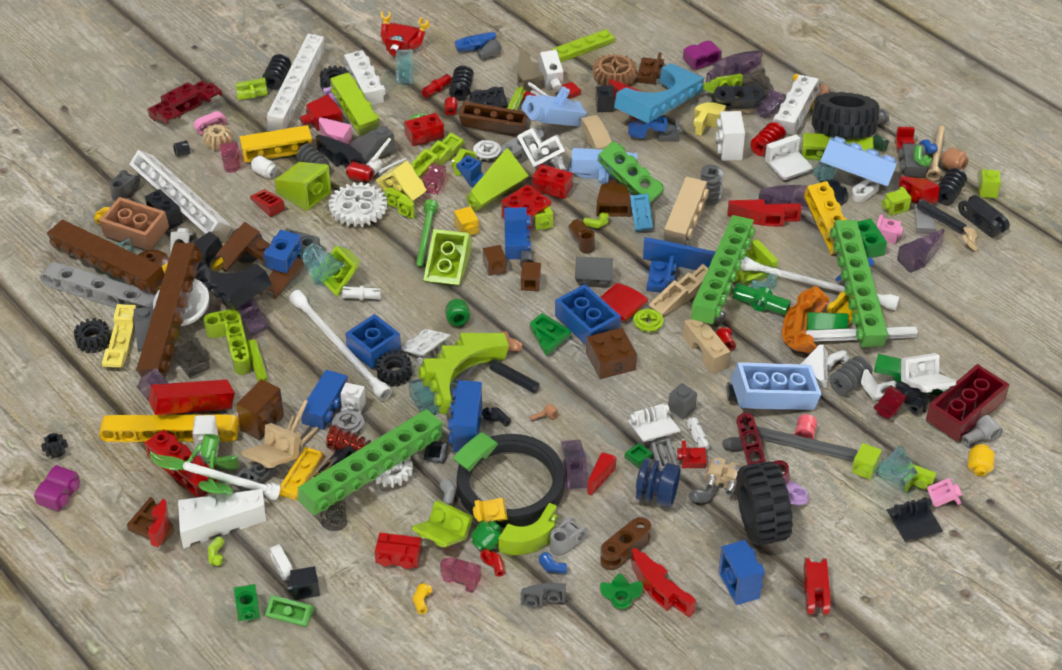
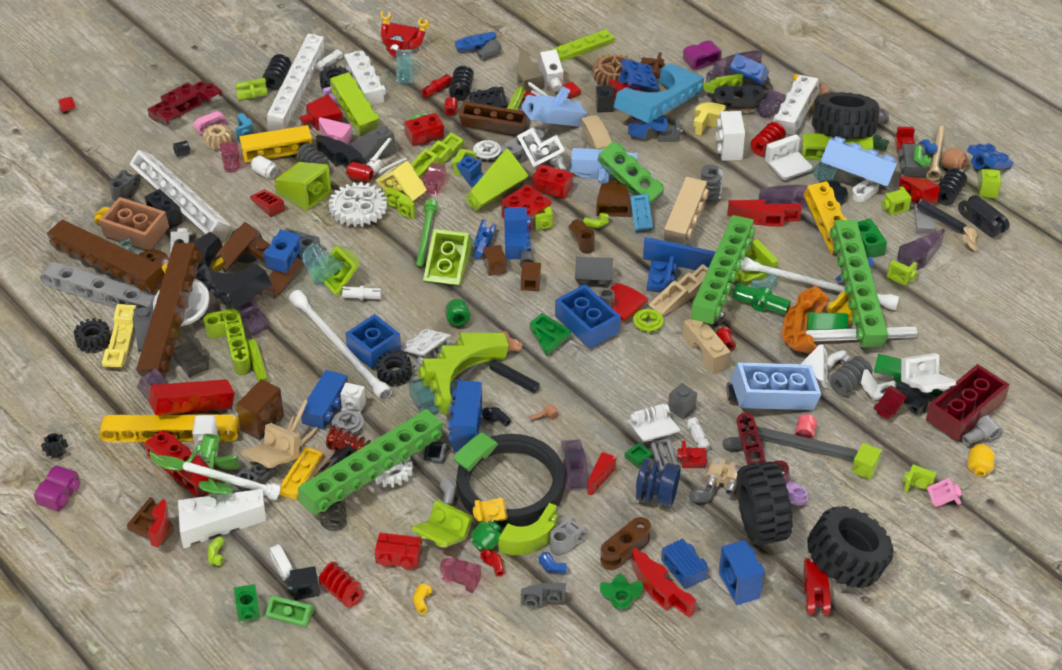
yellow brick [454,206,479,235] -> none
reddish brown brick [586,328,637,379] -> none
clear light blue wing [874,445,918,486] -> none
bright pink brick [877,215,903,244] -> none
black hinge [887,497,943,542] -> none
none -> red hose [58,96,76,113]
none -> dark azure bracket [236,113,254,143]
none -> white axle [315,49,343,72]
none -> red piece [319,561,364,608]
none -> blue hinge [472,219,496,259]
none -> flat silver hose [599,288,615,307]
none -> blue plate [619,58,659,93]
none -> blue brick [661,538,708,589]
none -> brick [730,54,769,85]
none -> black tyre [807,506,894,588]
none -> lime bracket [887,260,918,286]
none -> blue plate [967,143,1014,169]

